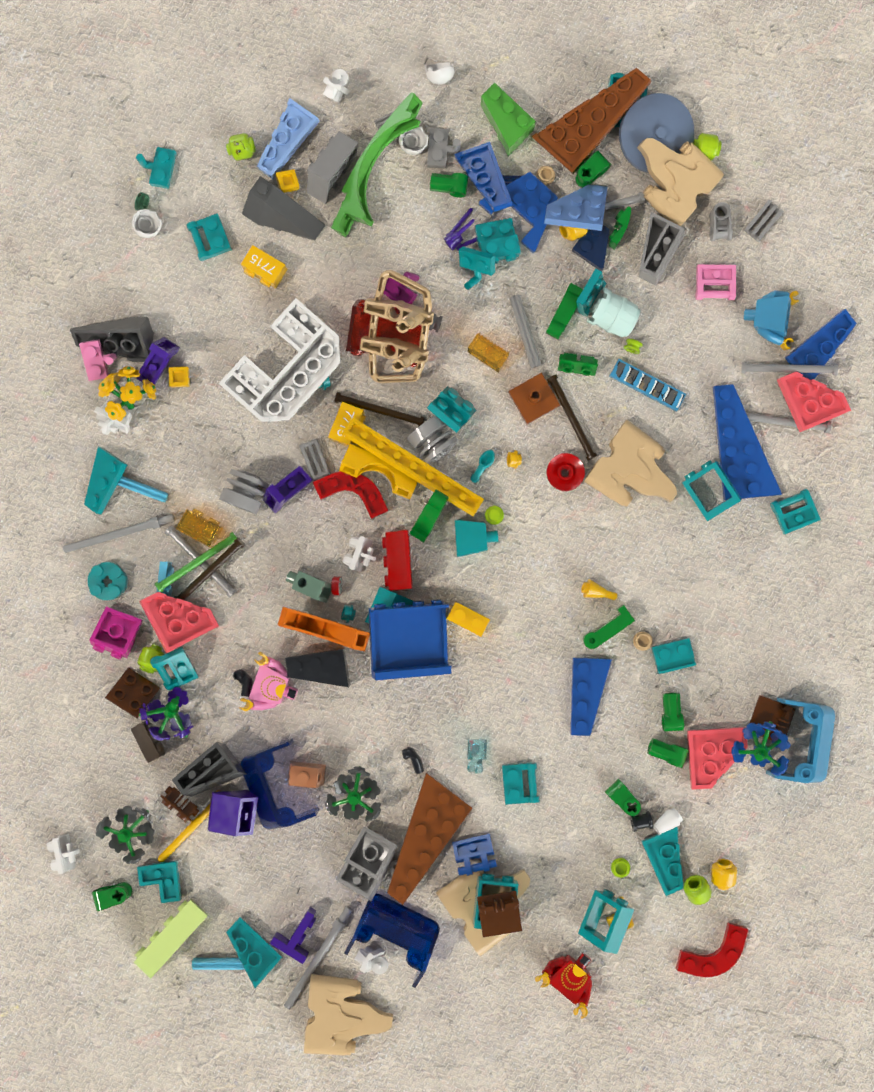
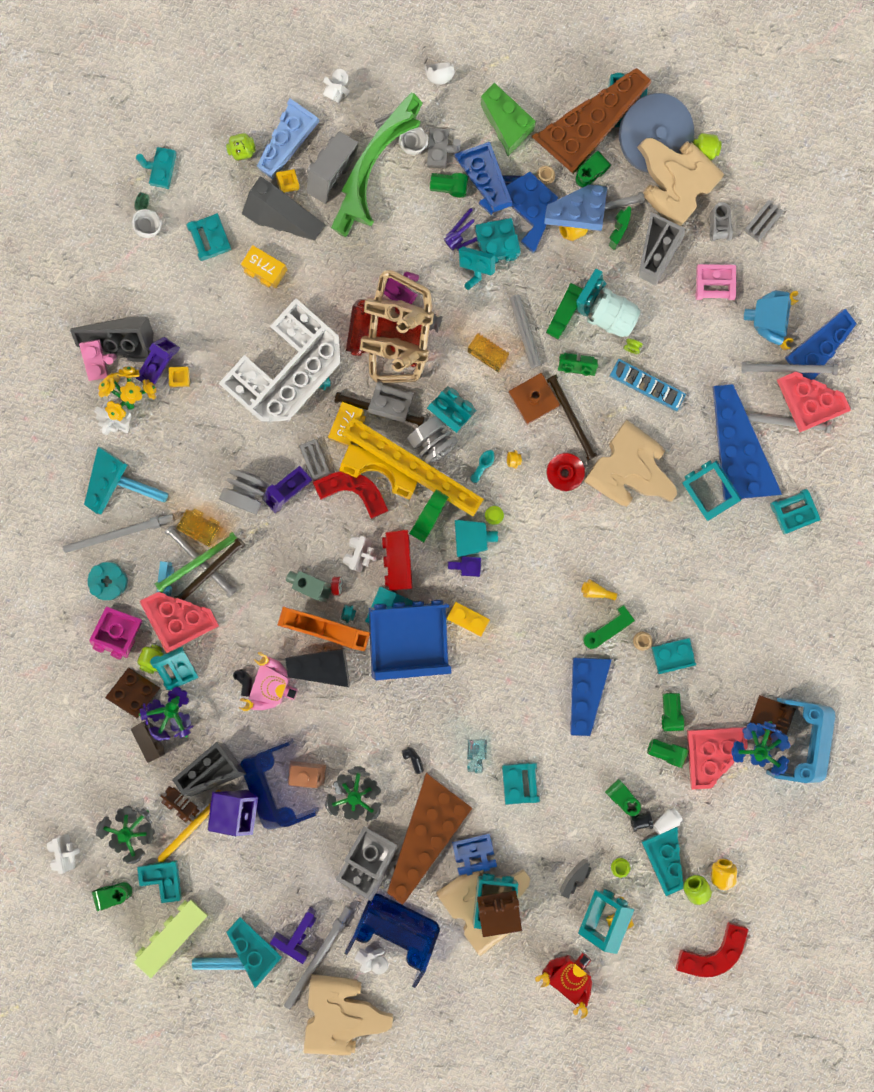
dark blue wing [572,225,610,271] -> none
none -> light grey plate [368,381,414,423]
none -> dark purple plate [448,557,481,577]
none -> dark grey slope [560,859,591,898]

